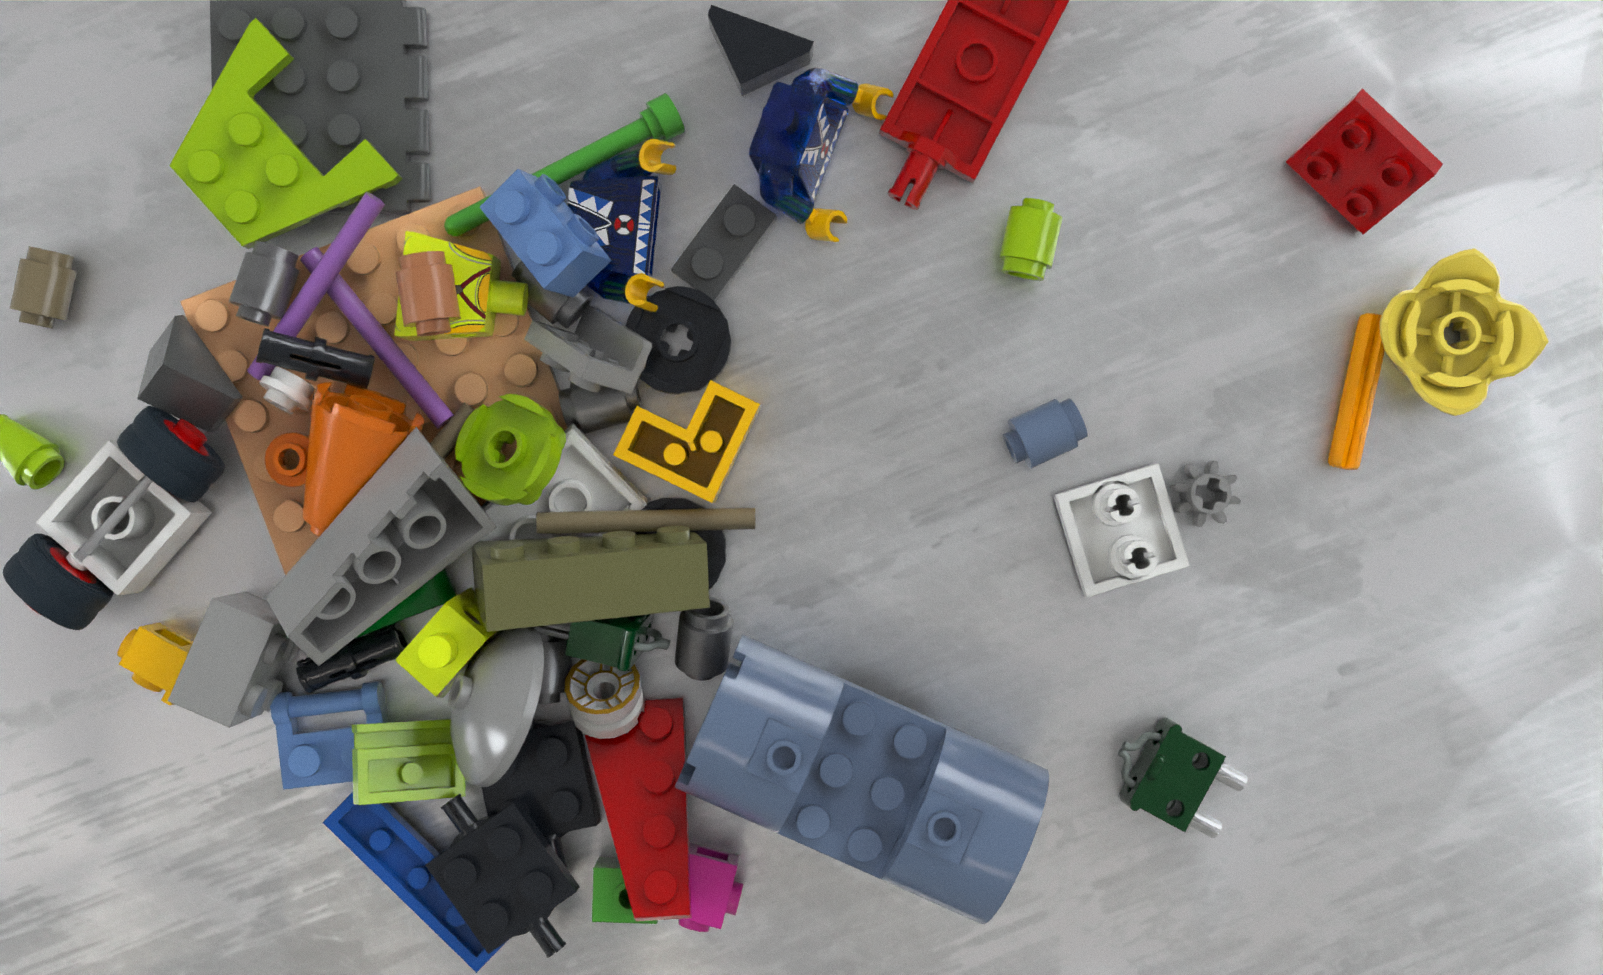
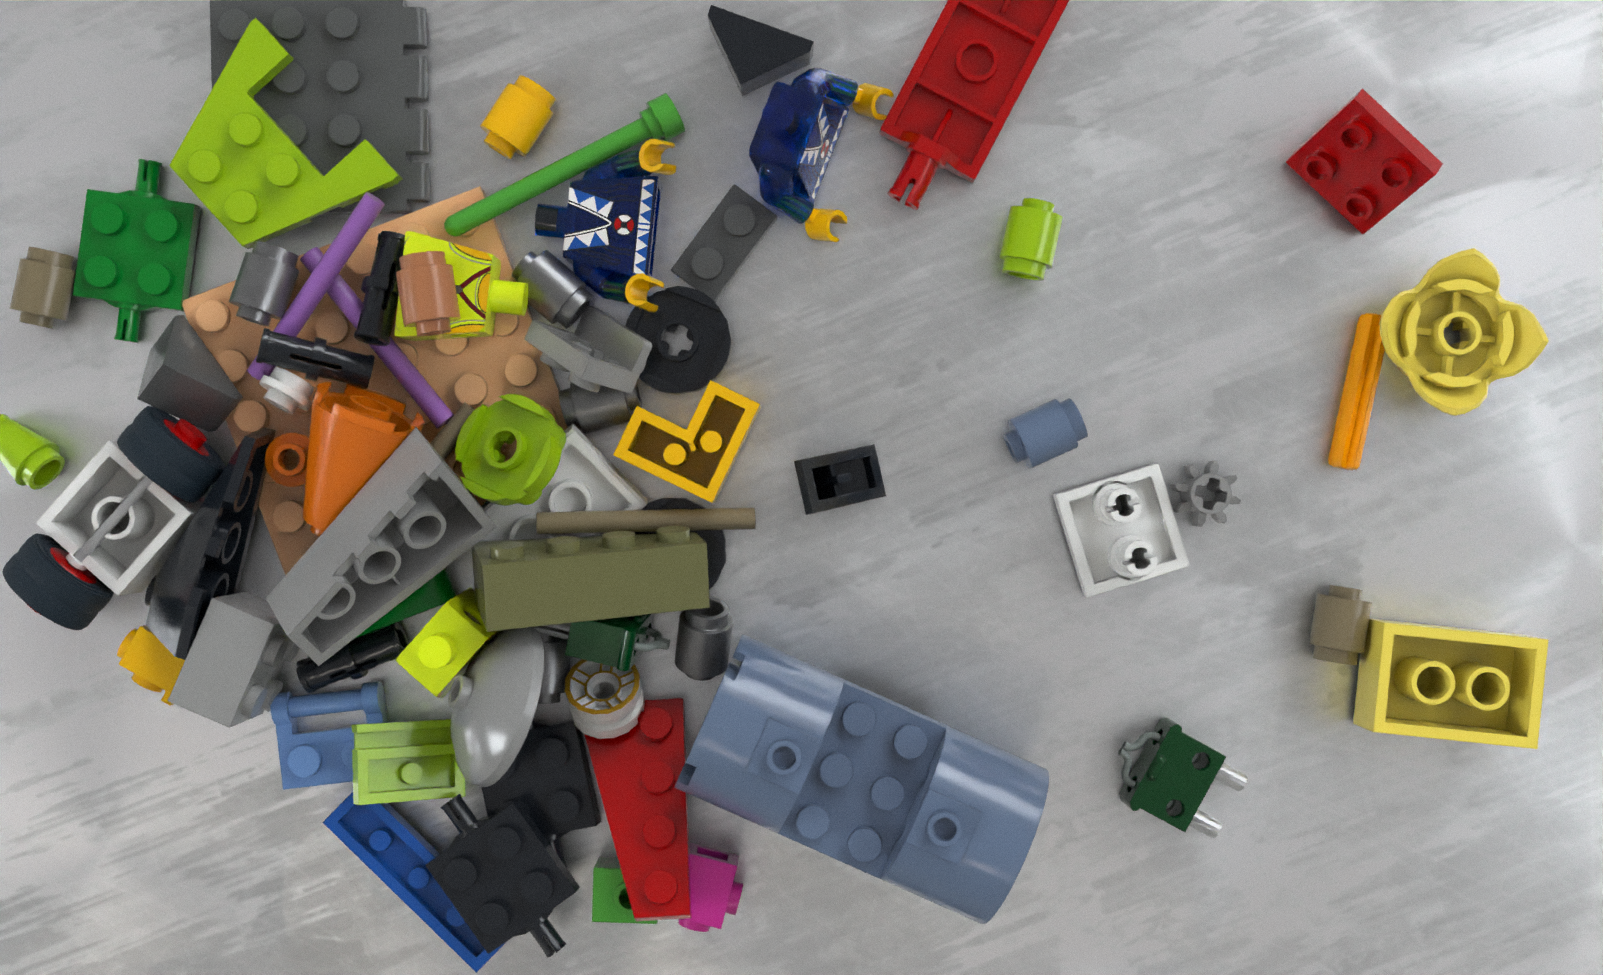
medium blue brick [480,169,612,297] -> none
none -> green plate [73,159,201,343]
none -> black wedge [145,427,276,660]
none -> black pin [354,231,405,346]
none -> yellow brick [480,75,556,160]
none -> black slope [794,444,886,515]
none -> dark tan brick [1309,585,1372,665]
none -> light yellow brick [1353,619,1549,749]

